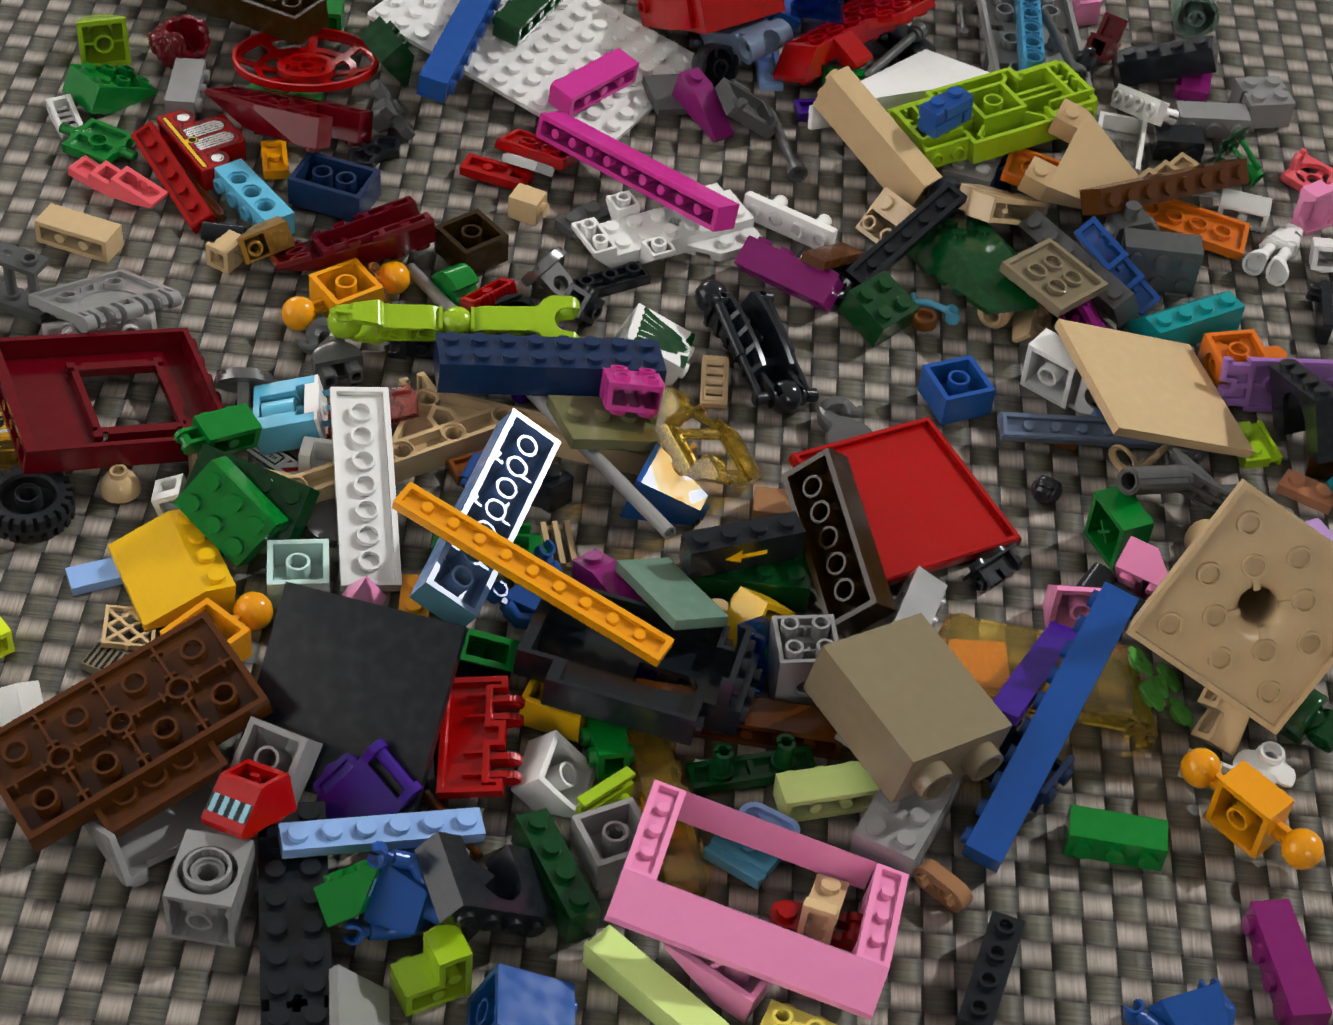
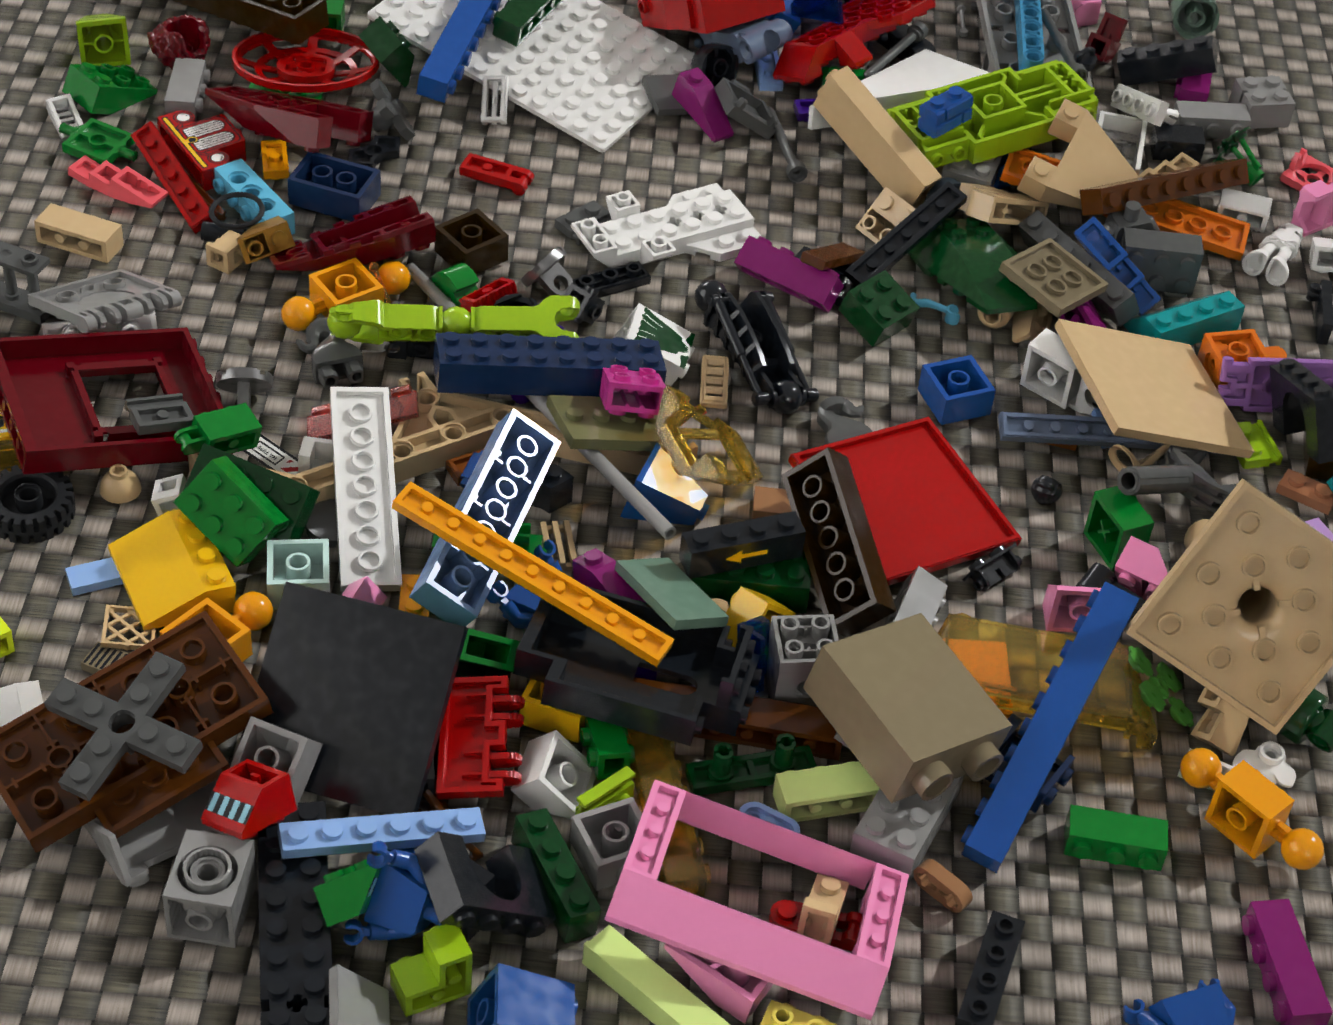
medium azure piece [253,374,331,455] -> none
dark purple piece [313,738,424,819] -> none
red tile [494,128,580,171] -> none
light grey tile [501,152,555,177] -> none
tan brick [508,183,549,226] -> none
dark pink brick [536,111,740,232] -> none
dark pink brick [548,48,639,116] -> none
medium azure plate [702,834,782,890] -> none
white plate [743,191,838,249] -> none
dark orange tile [911,307,938,332] -> none
dark purple tile [993,621,1077,726] -> none
none -> dark grey piece [44,651,204,801]
none -> dark grey plate [124,393,194,435]
none -> black tyre [209,192,265,230]
none -> white tile [481,75,509,125]

